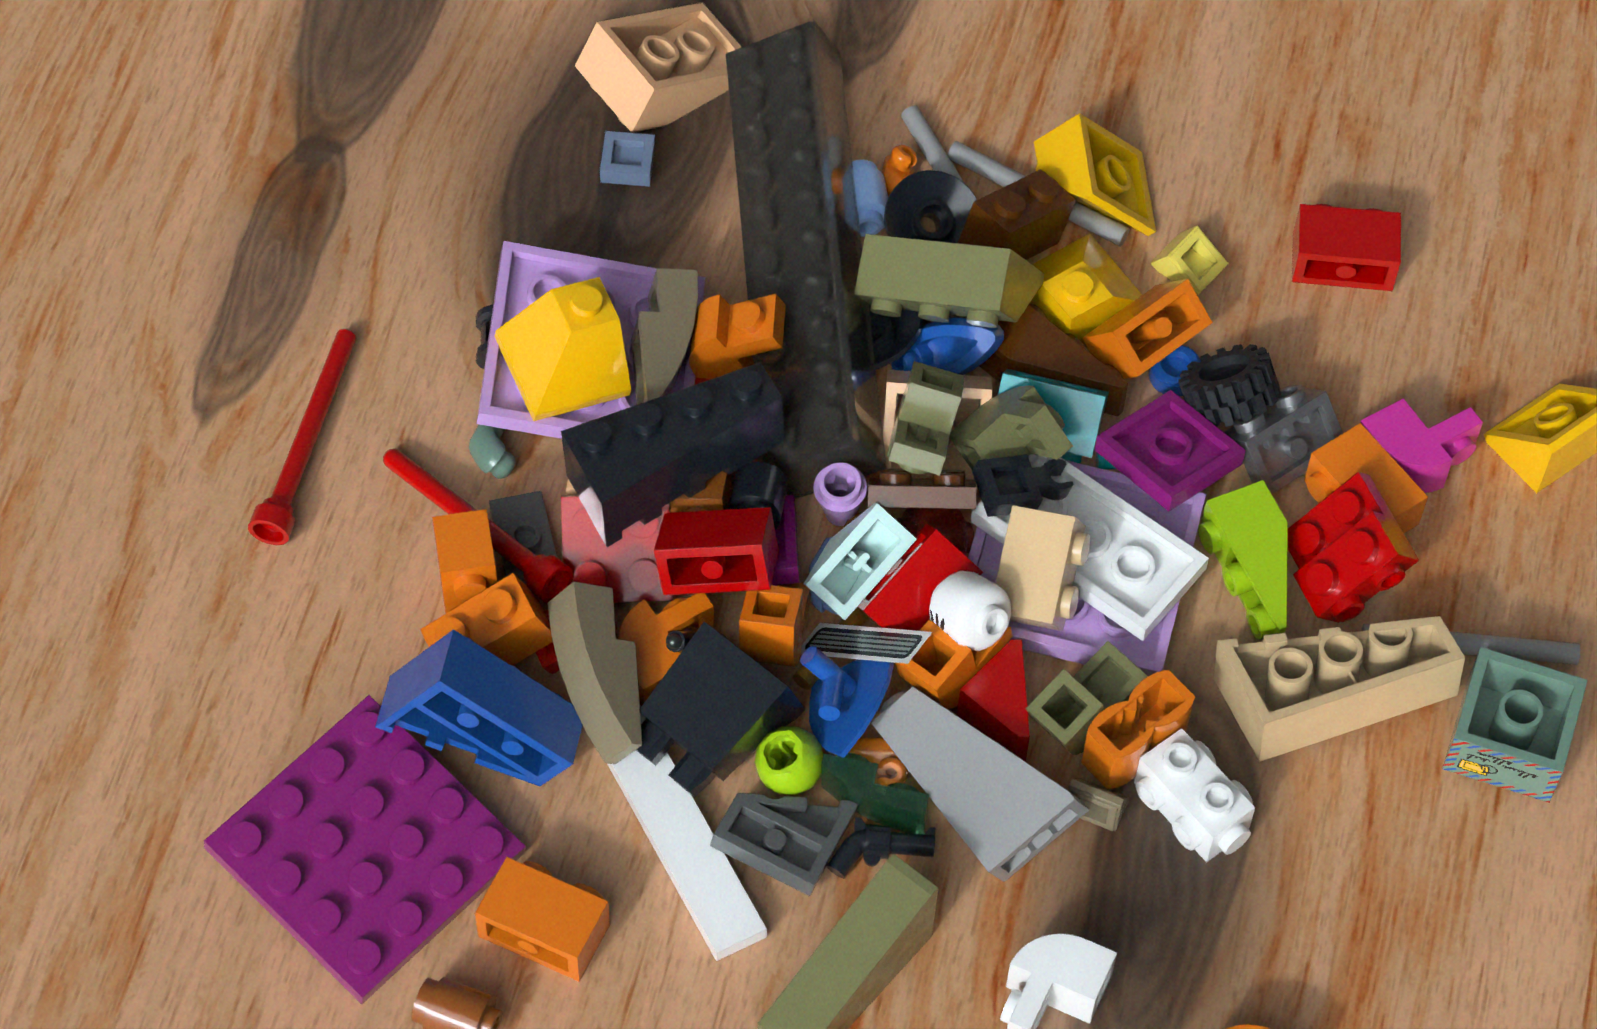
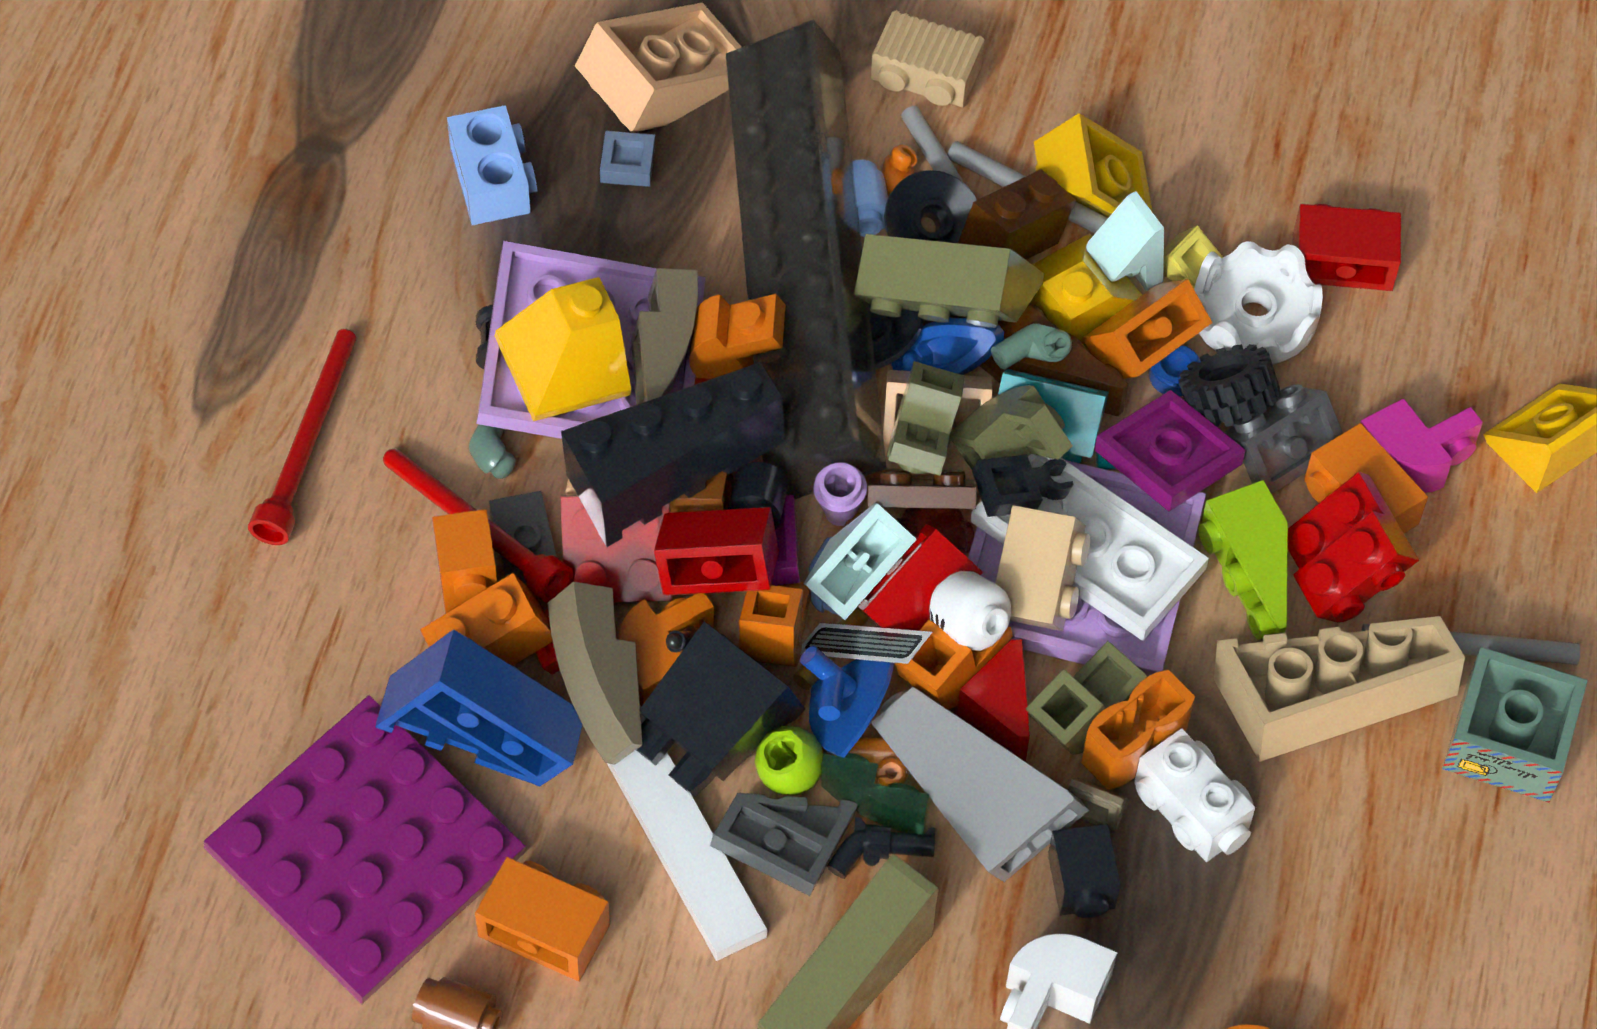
none -> light blue brick [447,105,537,225]
none -> tan brick [871,10,985,108]
none -> sand green arm [991,324,1072,369]
none -> black brick [1048,824,1121,918]
none -> light aqua slope [1086,191,1164,291]
none -> white plate [1194,241,1323,364]

